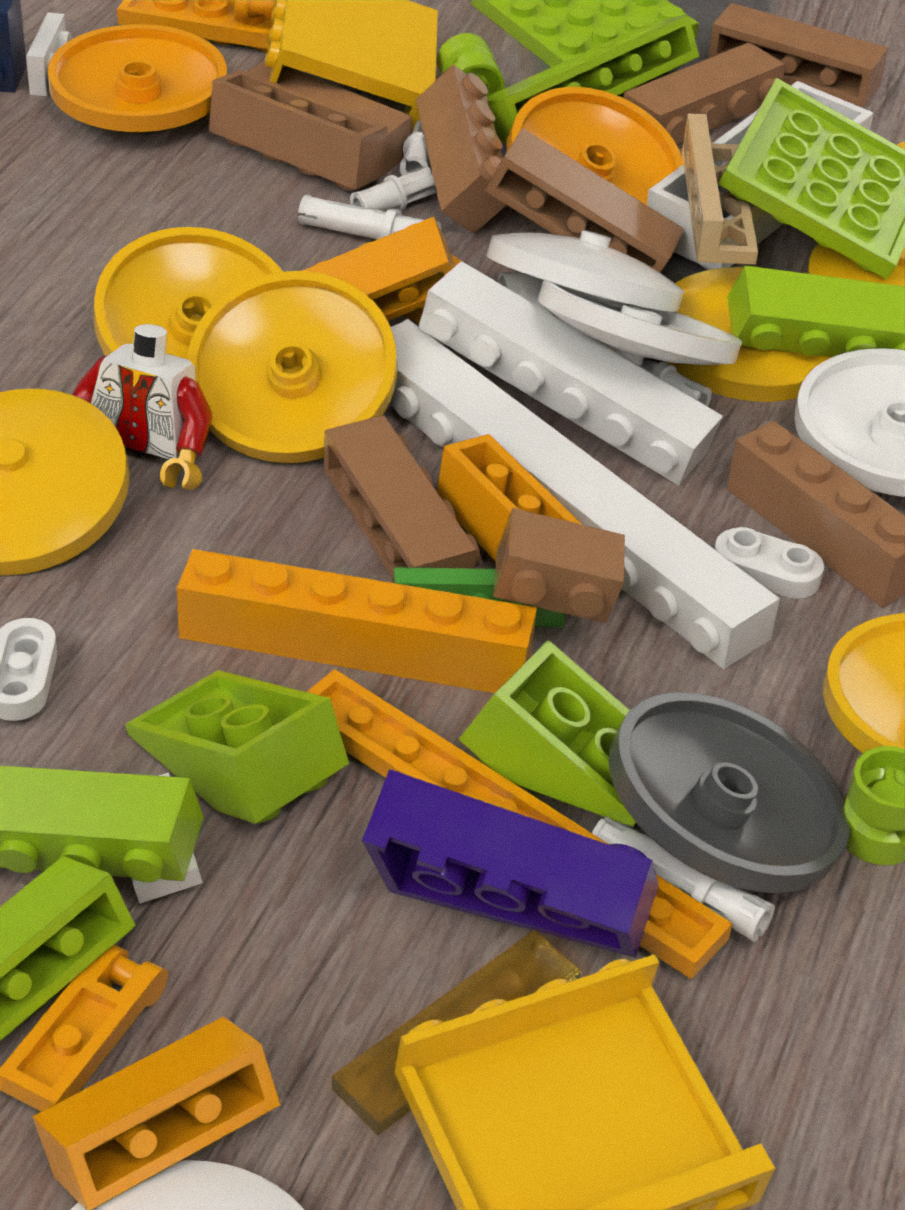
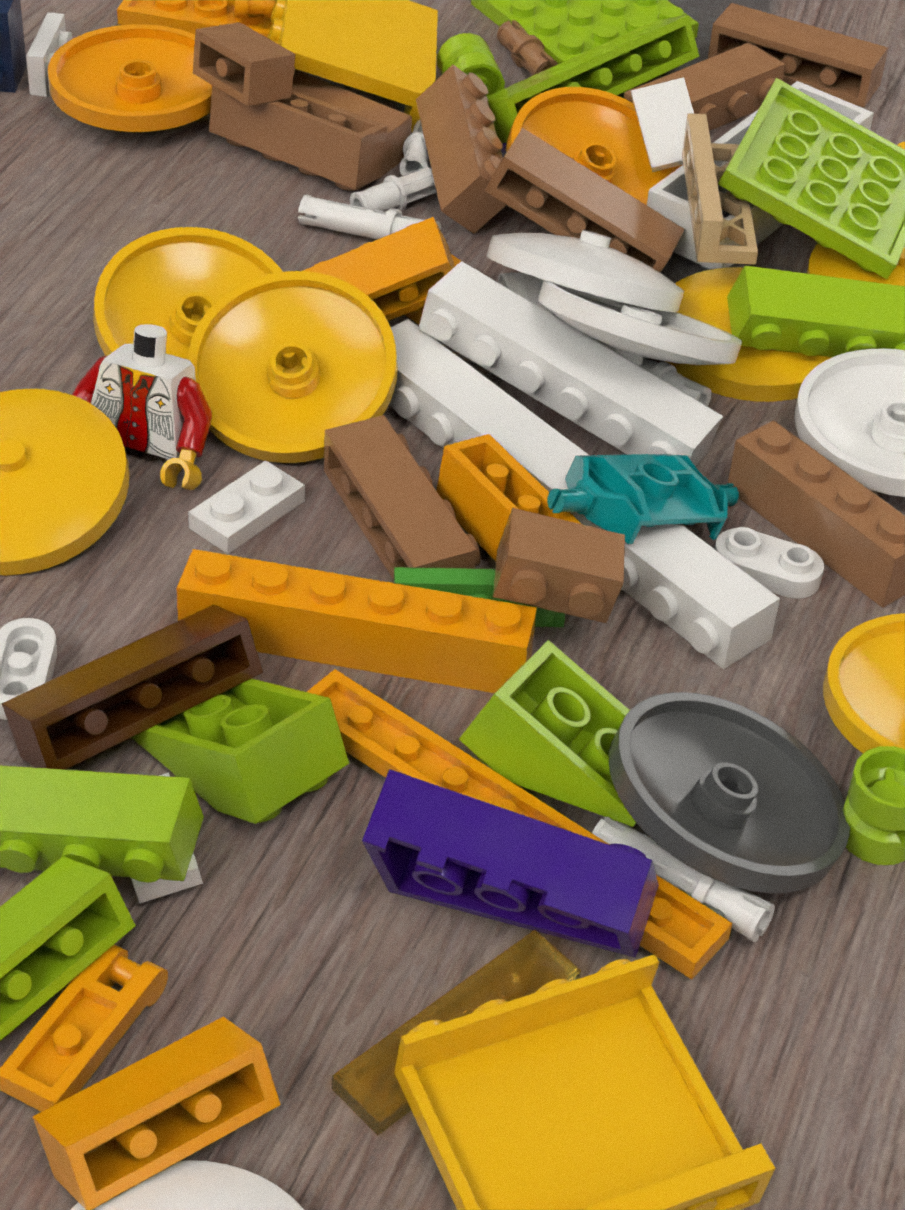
none -> reddish brown brick [1,604,264,770]
none -> white plate [188,461,305,554]
none -> medium nougat brick [193,22,295,106]
none -> medium nougat pin [497,20,558,76]
none -> teal plate [547,454,739,544]
none -> white panel [631,77,694,172]

